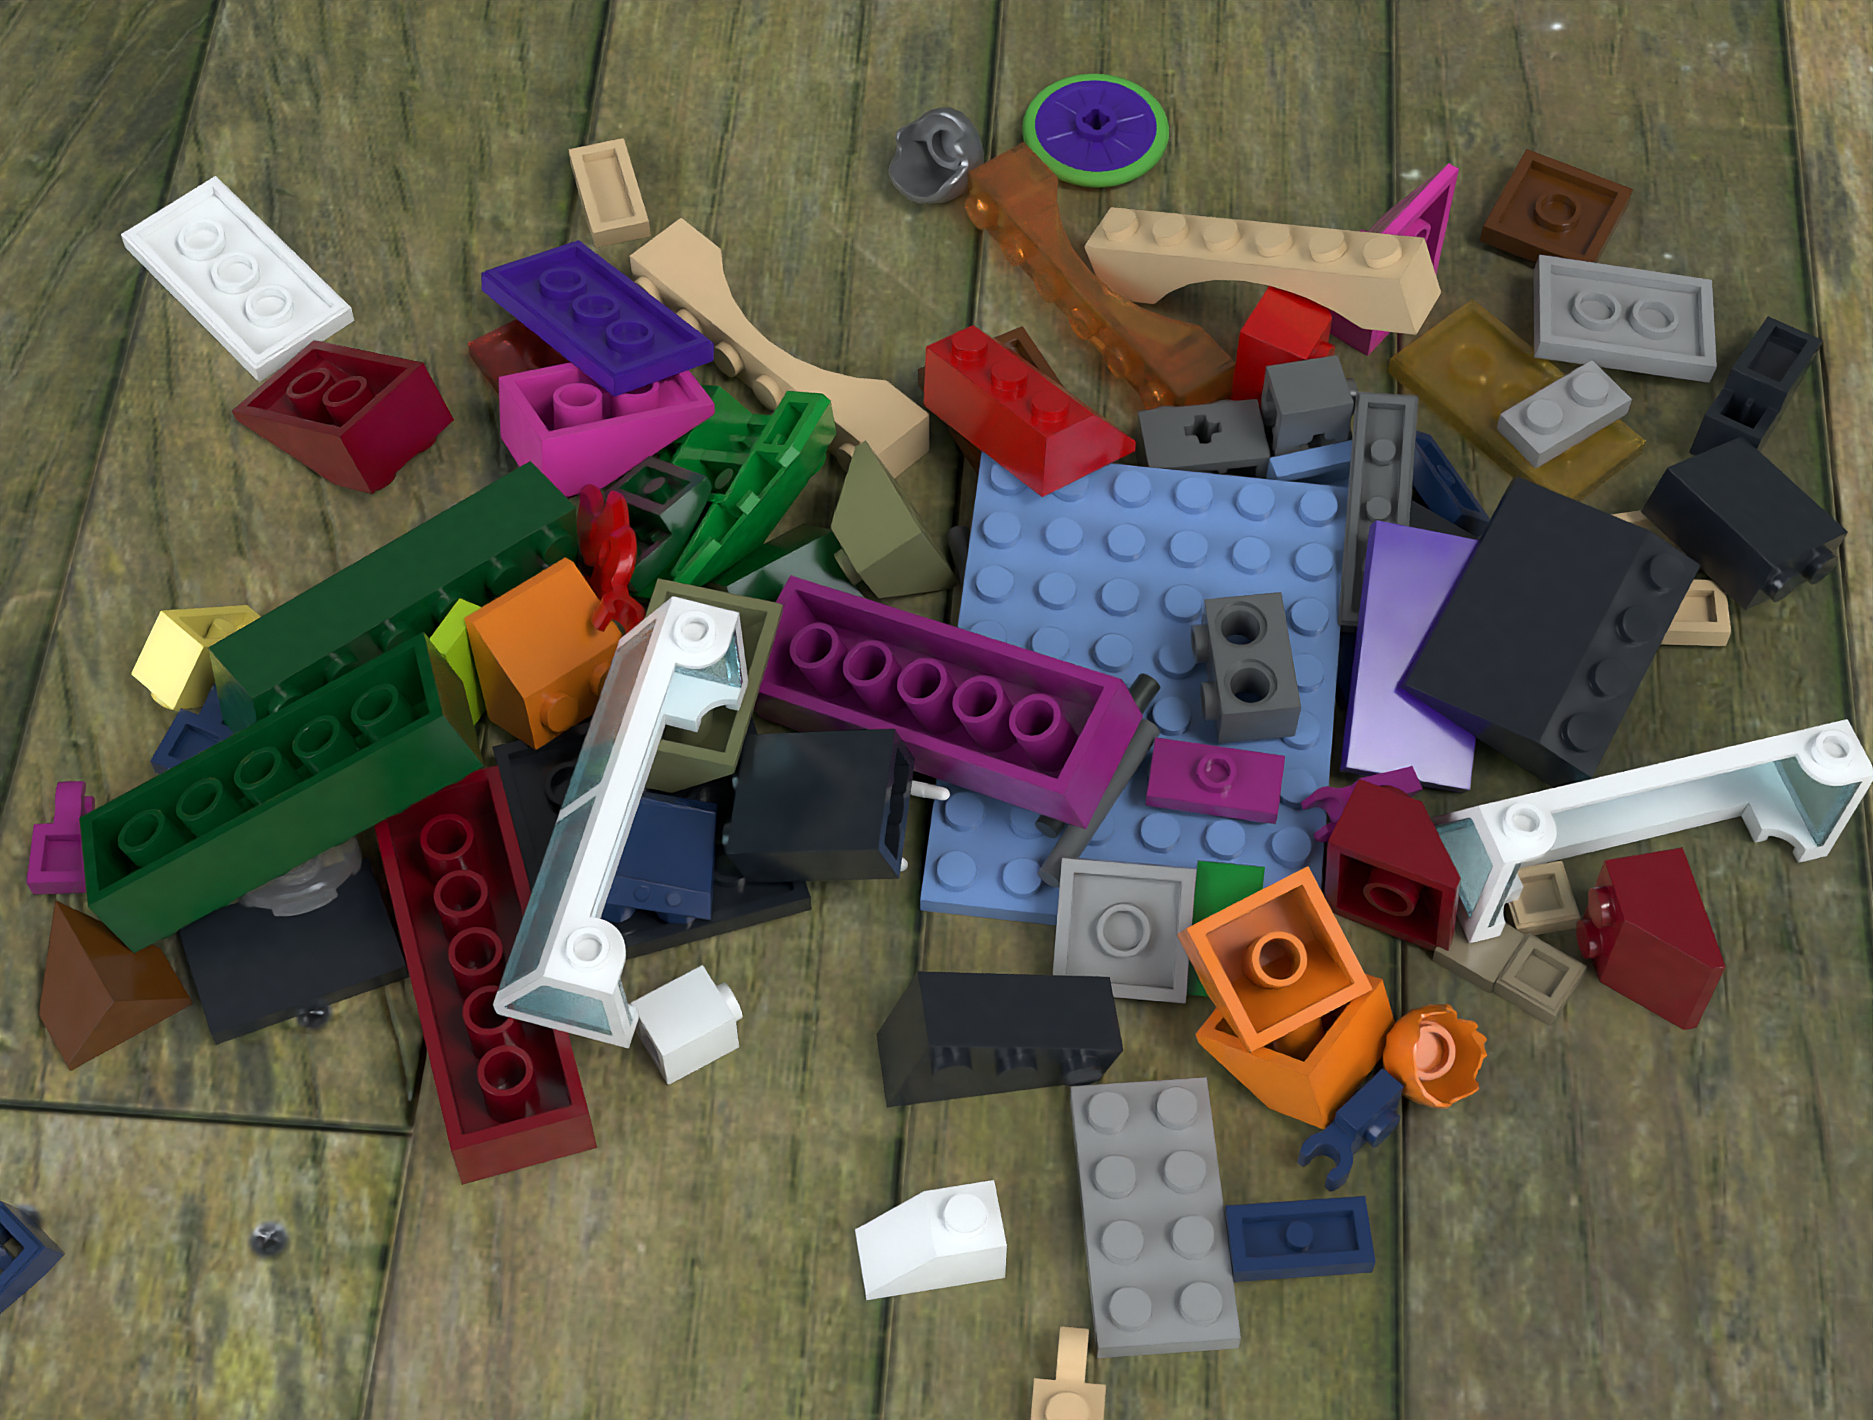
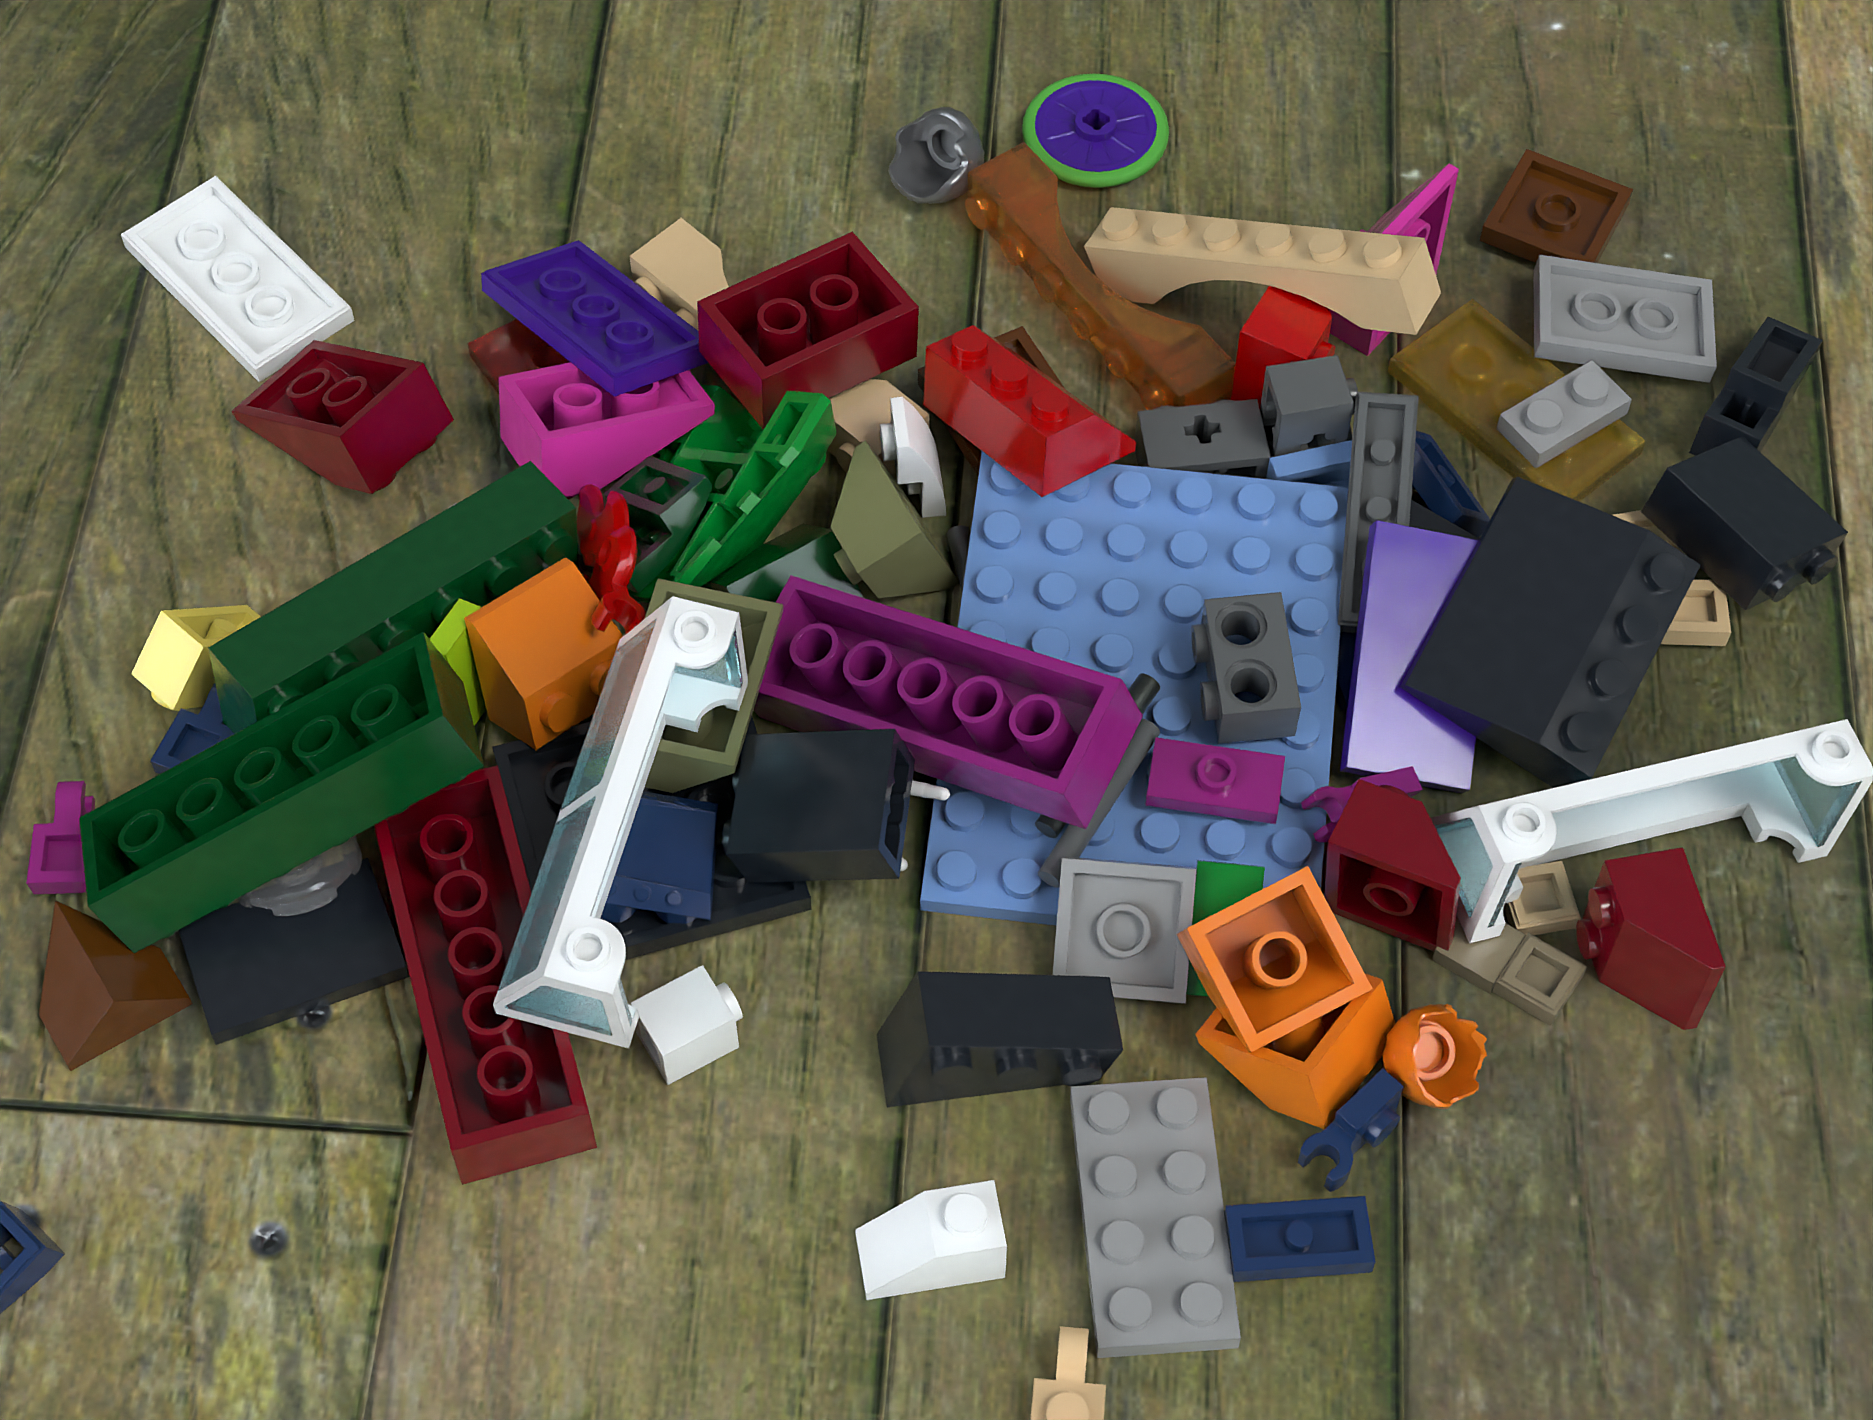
tan tile [568,138,651,248] -> none
none -> dark red brick [697,232,919,429]
none -> white slope [880,397,946,518]

